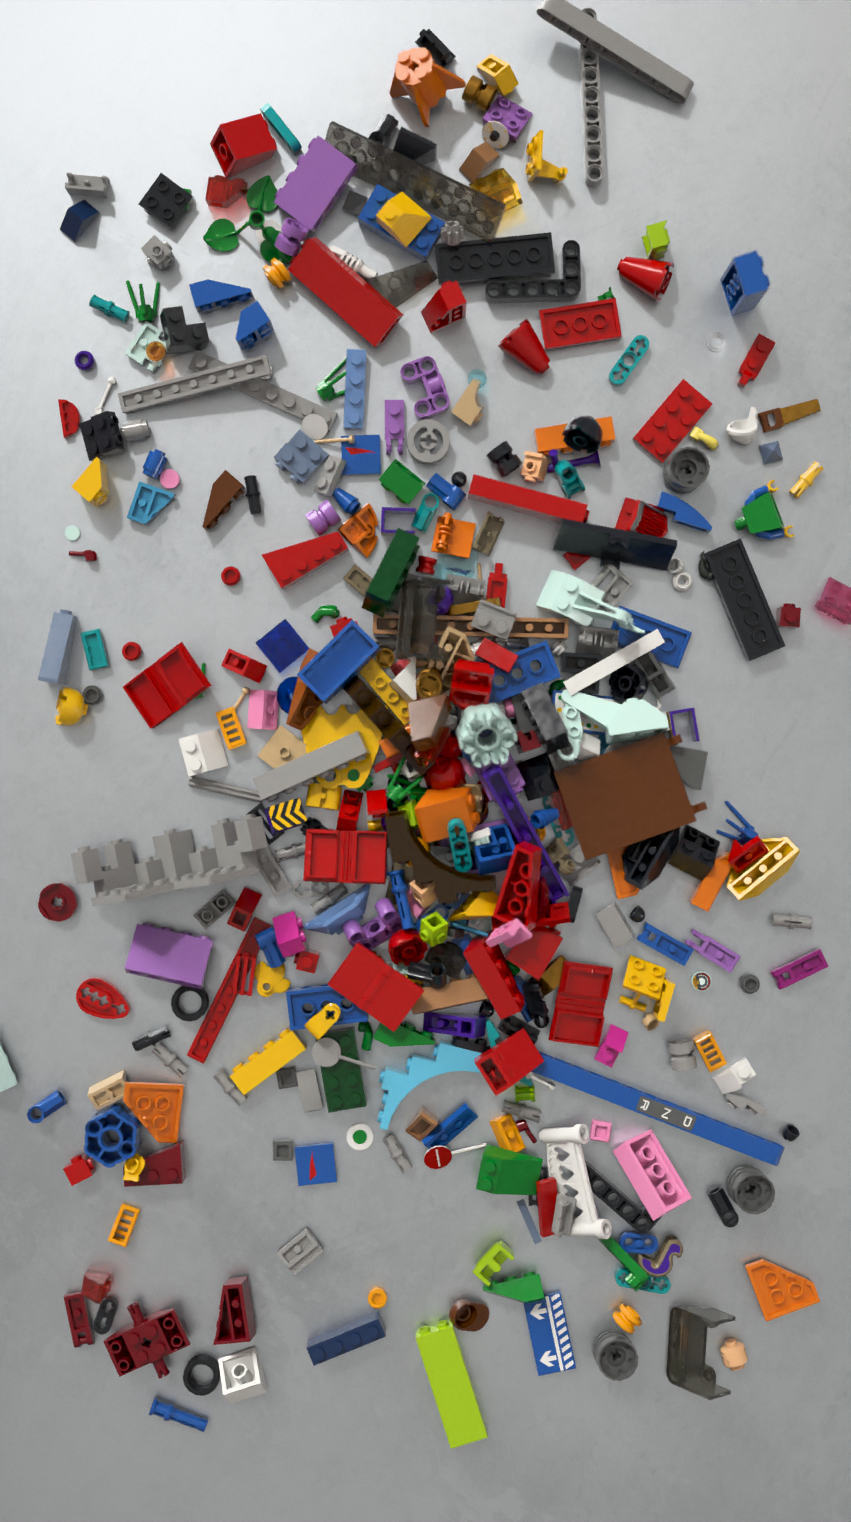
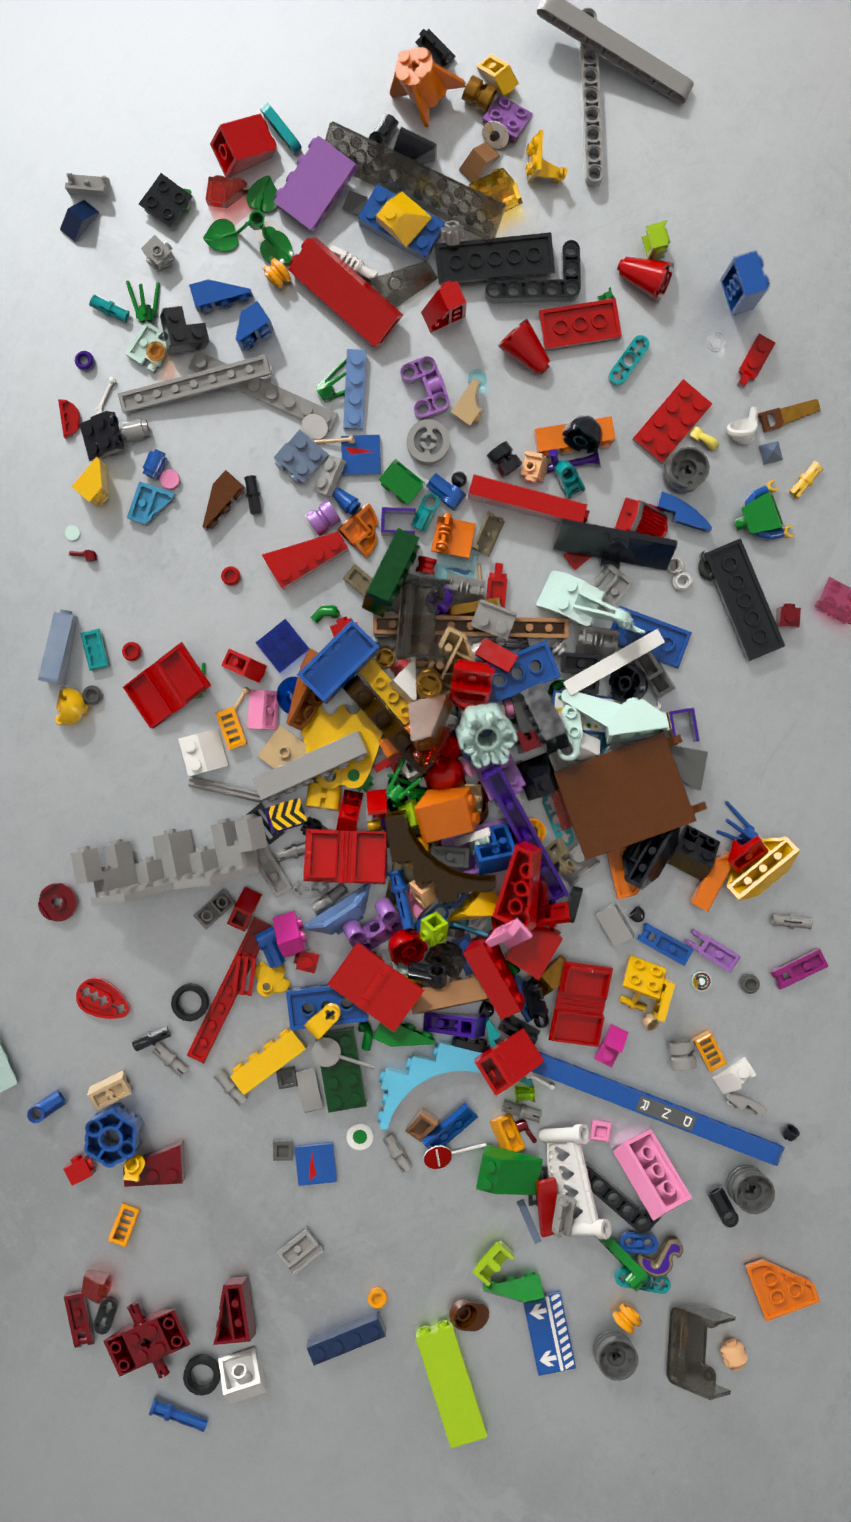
orange plate [123,1082,184,1143] -> none
medium lavender panel [125,923,213,990] -> none
medium lavender wheel [274,218,308,256] -> none
medium lavender hinge [385,400,404,454] -> none
teal beam [447,818,472,872] -> none
blue cone [530,808,559,829] -> none

